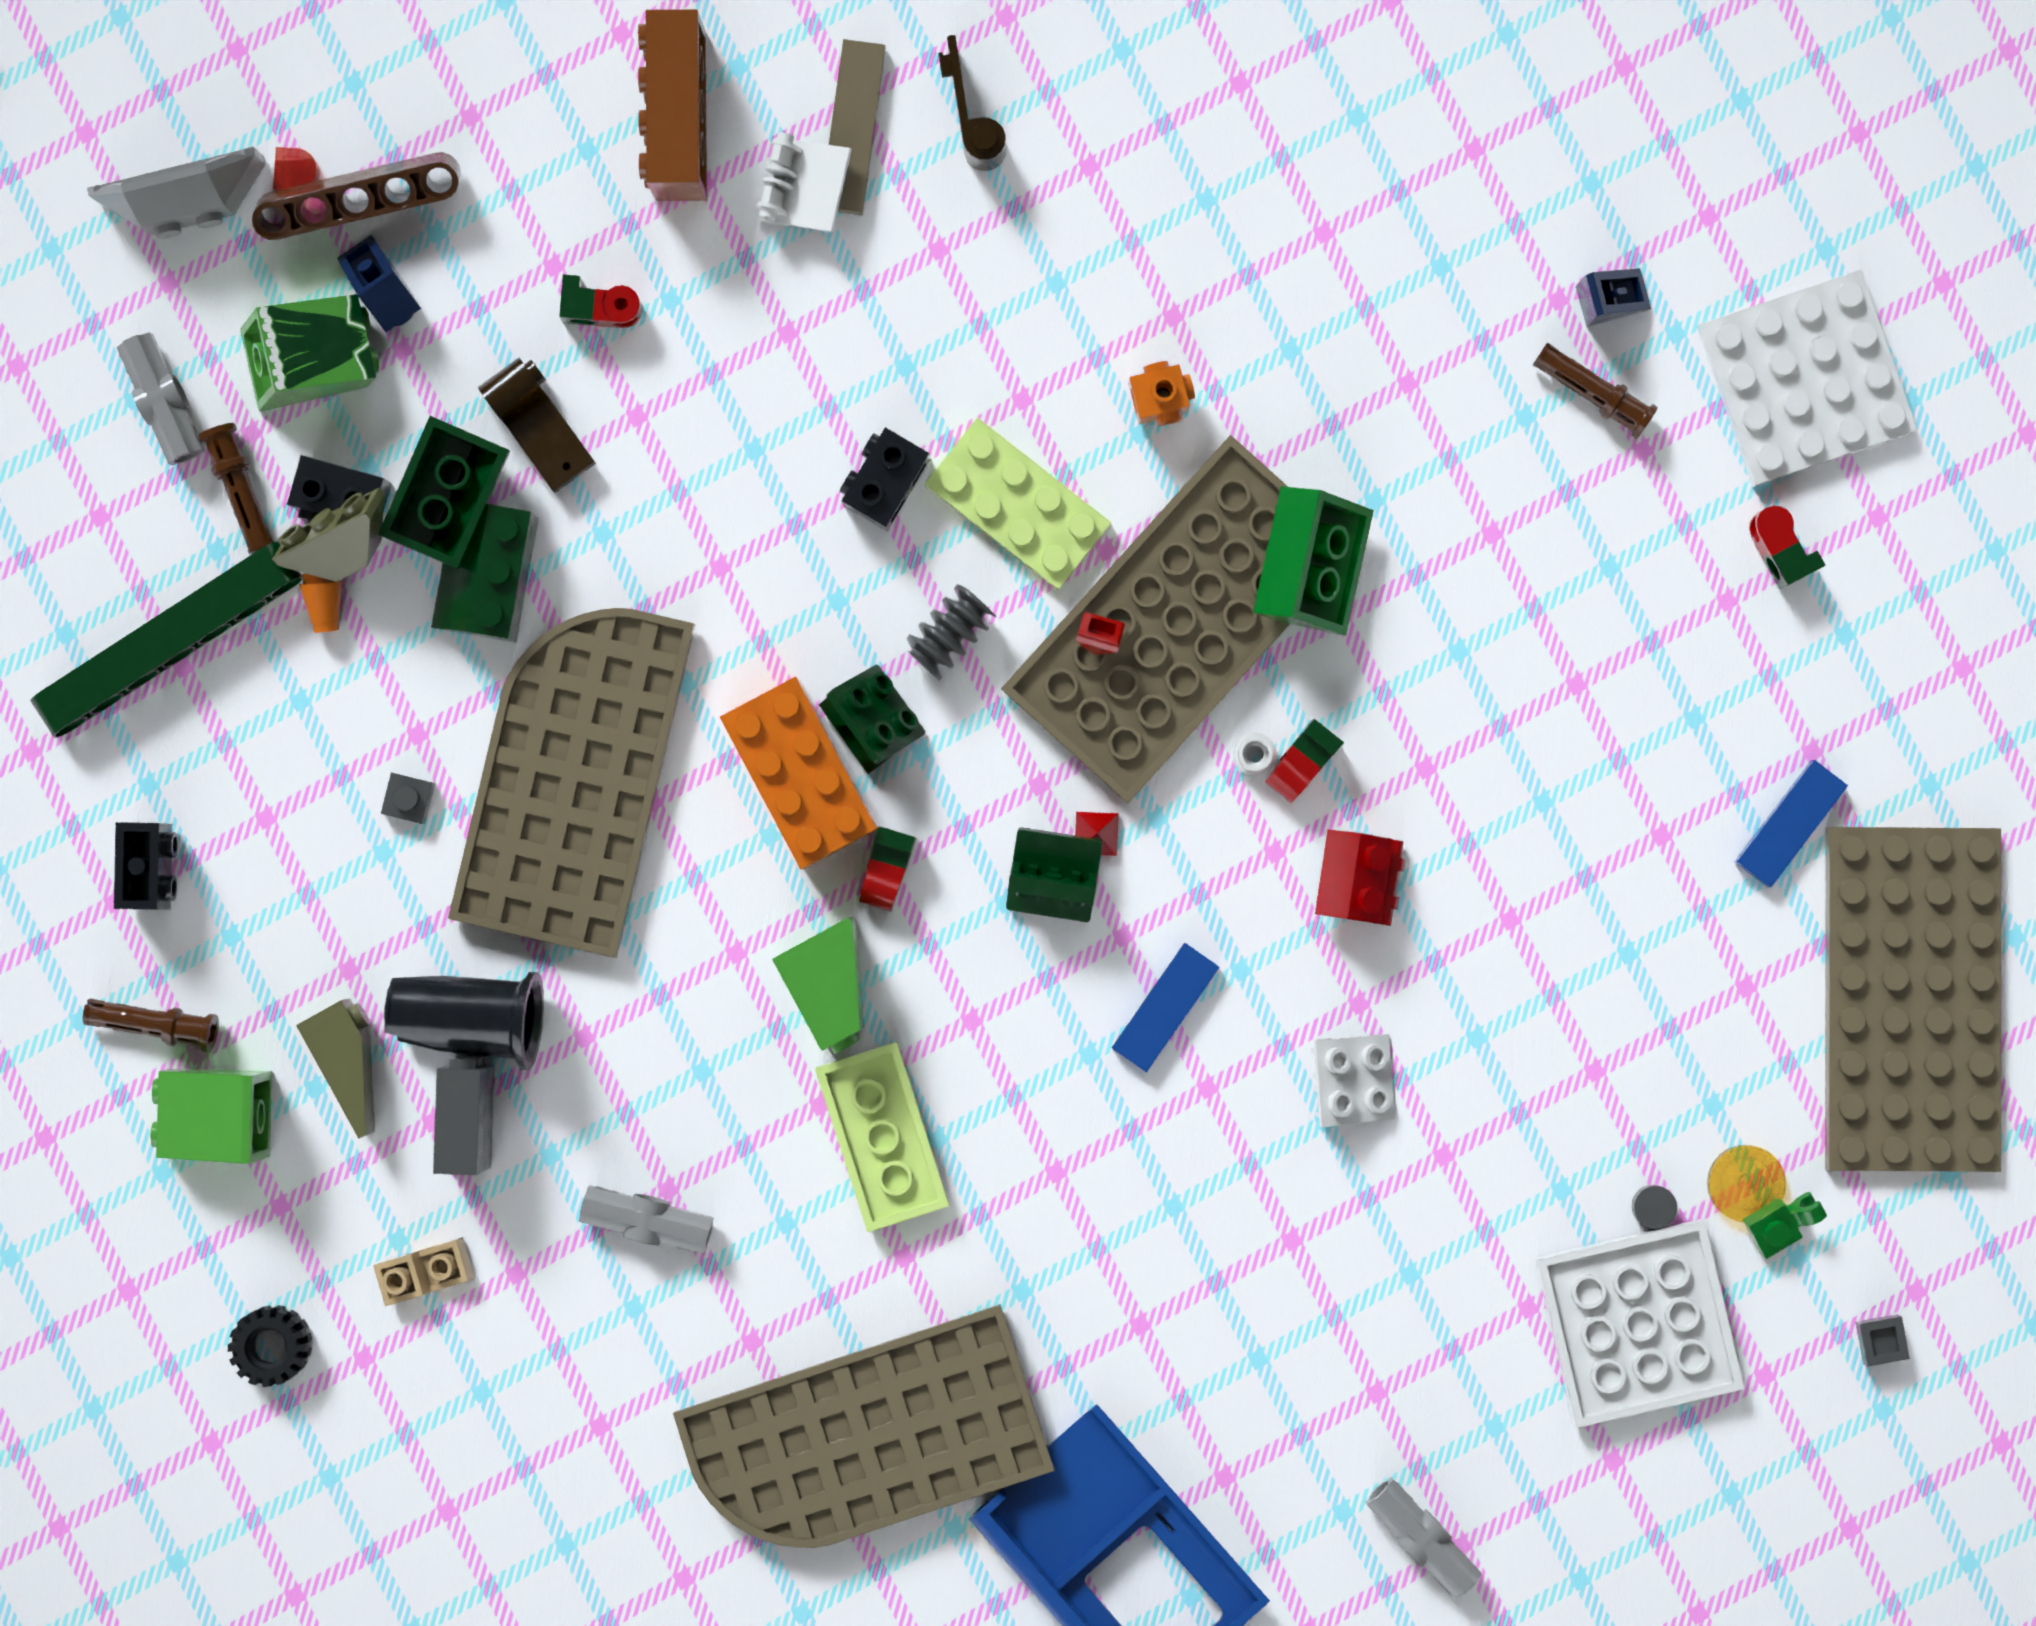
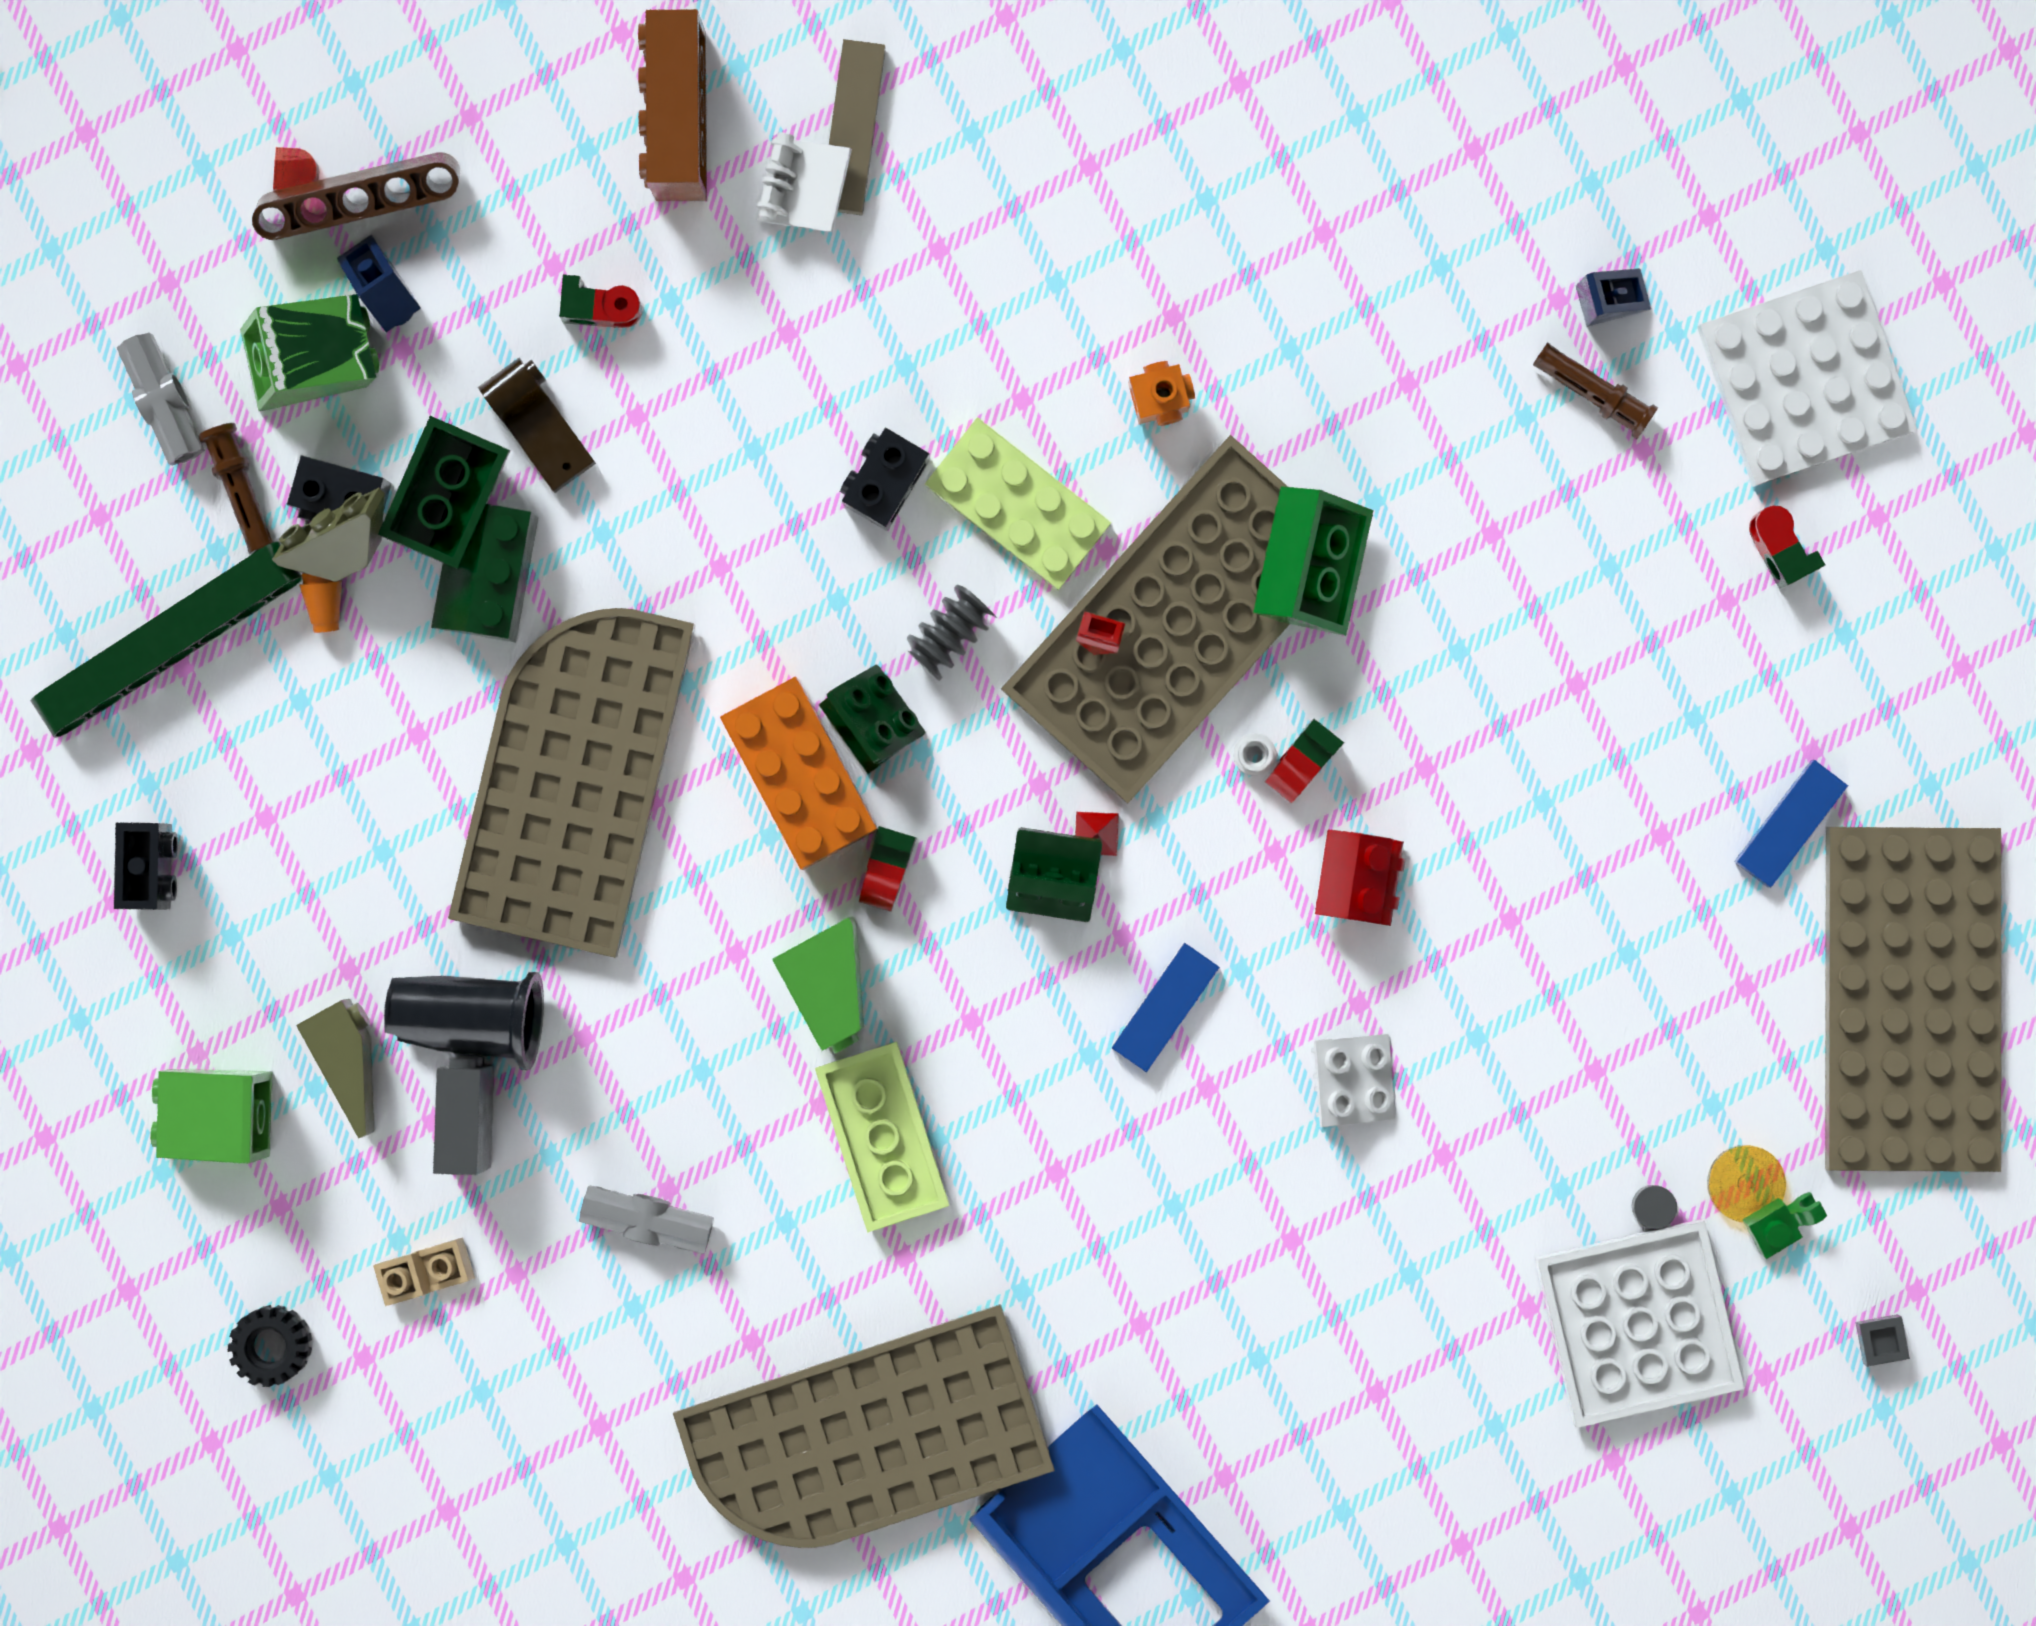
reddish brown pin [82,998,219,1053] -> none
light grey wedge [87,146,265,239] -> none
dark grey plate [380,772,435,824] -> none
dark brown door [938,35,1006,171] -> none
light grey piece [1365,1477,1482,1599] -> none

